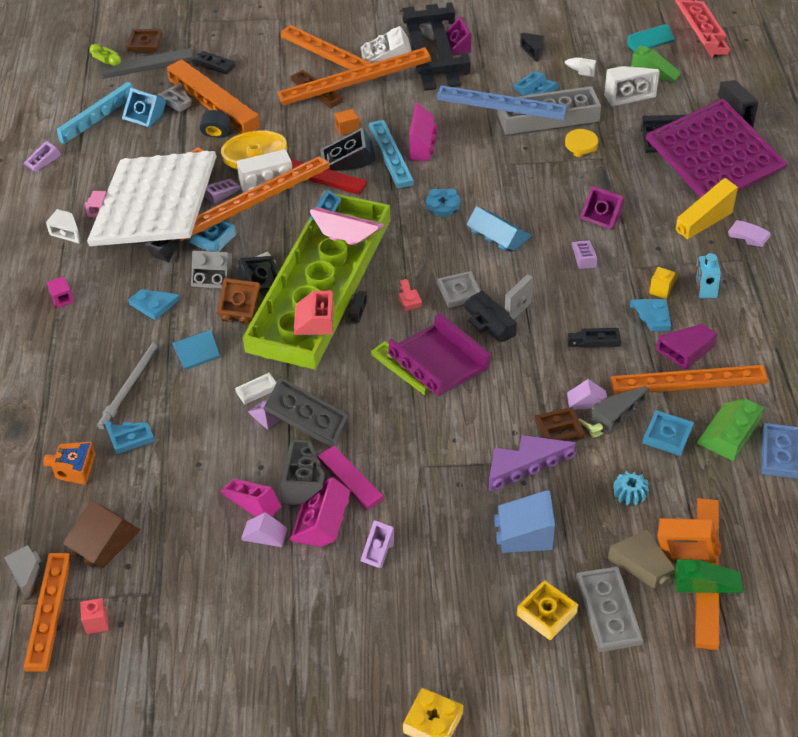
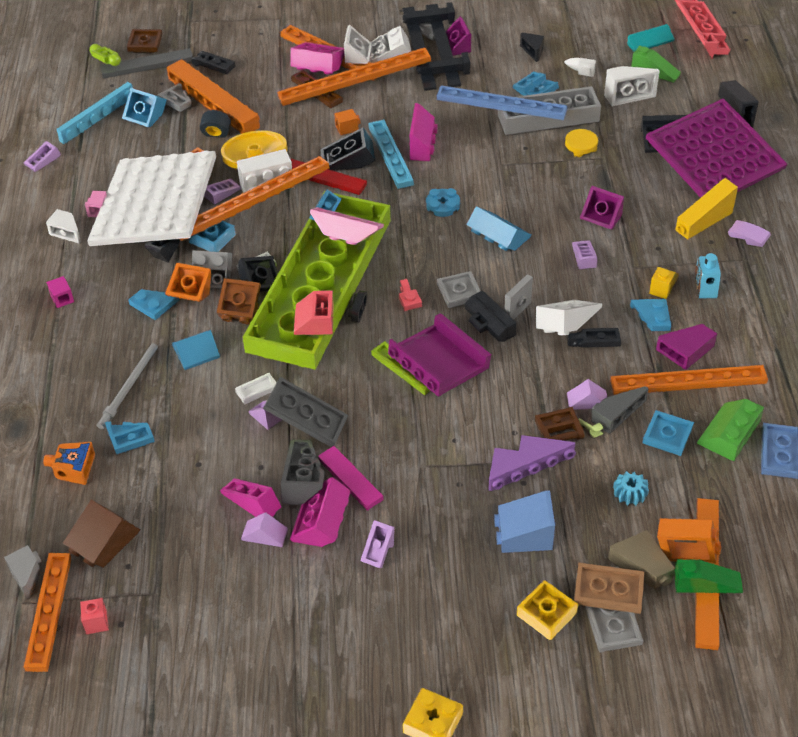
none -> orange slope [165,263,211,302]
none -> slope [291,42,345,74]
none -> white slope [344,25,372,64]
none -> white slope [536,300,602,335]
none -> medium nougat plate [574,563,644,614]

